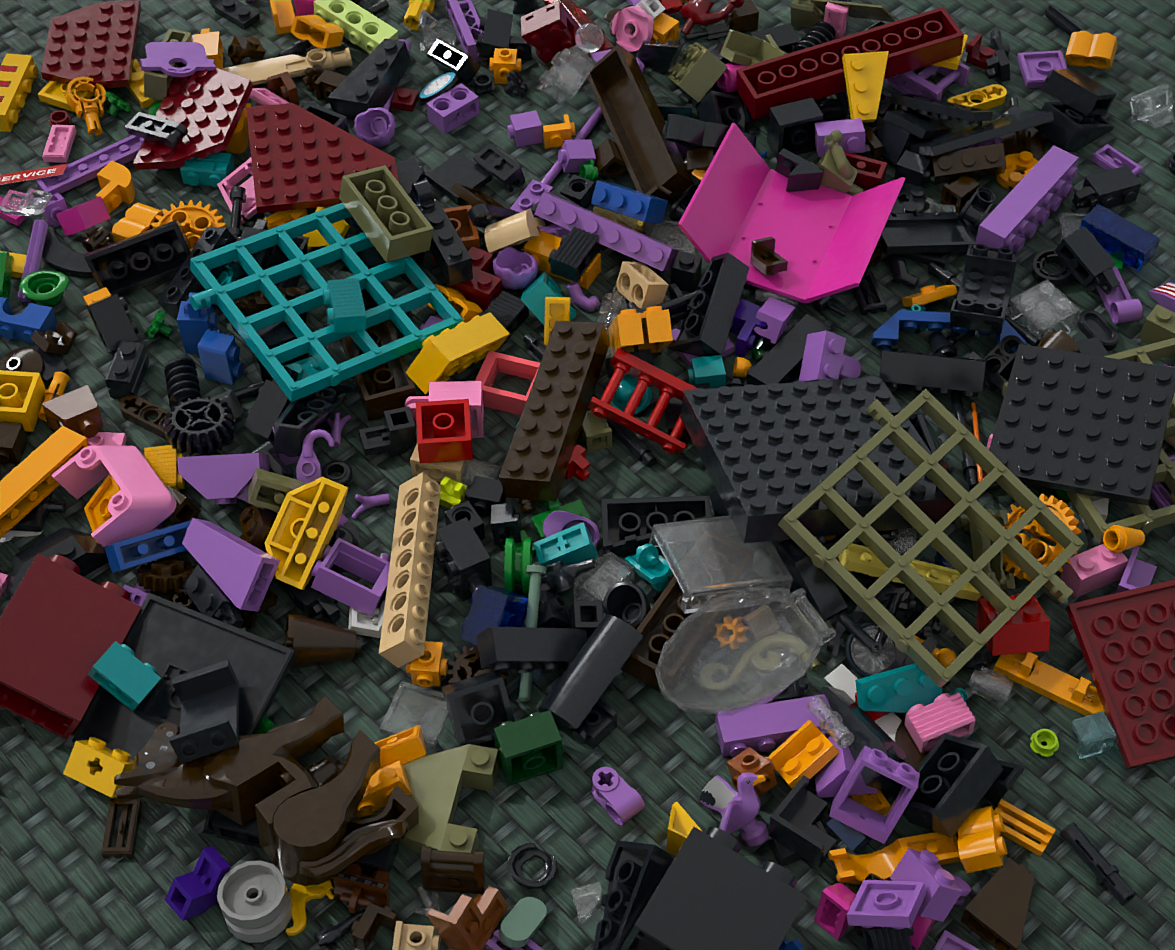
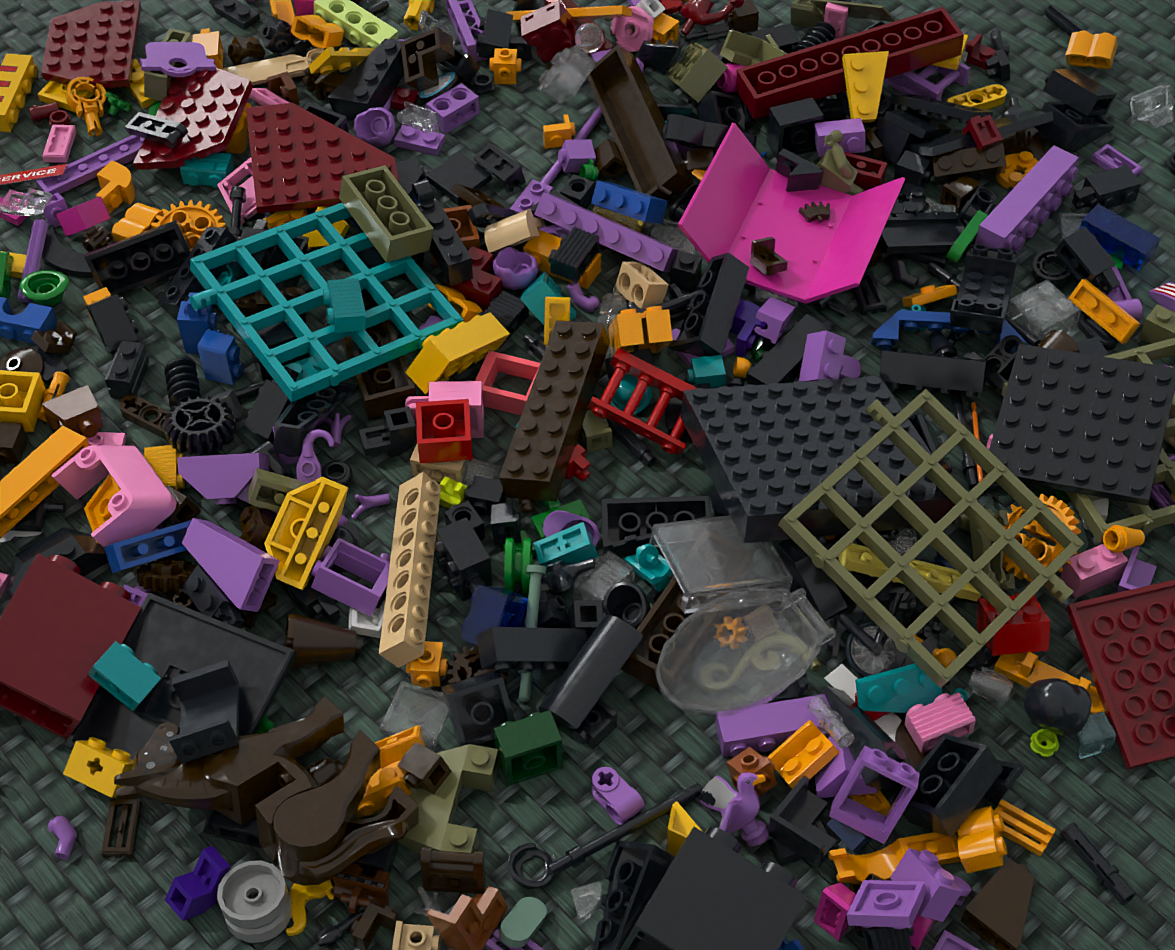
green plant [145,310,172,339] -> none
black plant [503,70,528,98] -> none
medium lavender brick [507,110,543,147] -> none
medium lavender tile [1017,50,1068,88] -> none
none -> dark red pin [29,102,59,123]
none -> medium lavender arm [48,816,77,860]
none -> black brick [259,15,295,53]
none -> yellow wing [309,47,375,75]
none -> medium lavender plate [394,125,445,156]
none -> clear hinge [396,101,441,134]
none -> dark brown brick [397,742,452,794]
none -> dark brown brick [400,27,455,92]
none -> light orange tile [507,5,632,23]
none -> black bar [547,783,703,877]
none -> dark brown piece [799,202,831,223]
none -> green beam [946,210,988,263]
none -> dark red bracket [962,115,1002,150]
none -> black piece [1024,678,1092,736]
none -> light orange tile [1068,279,1141,344]

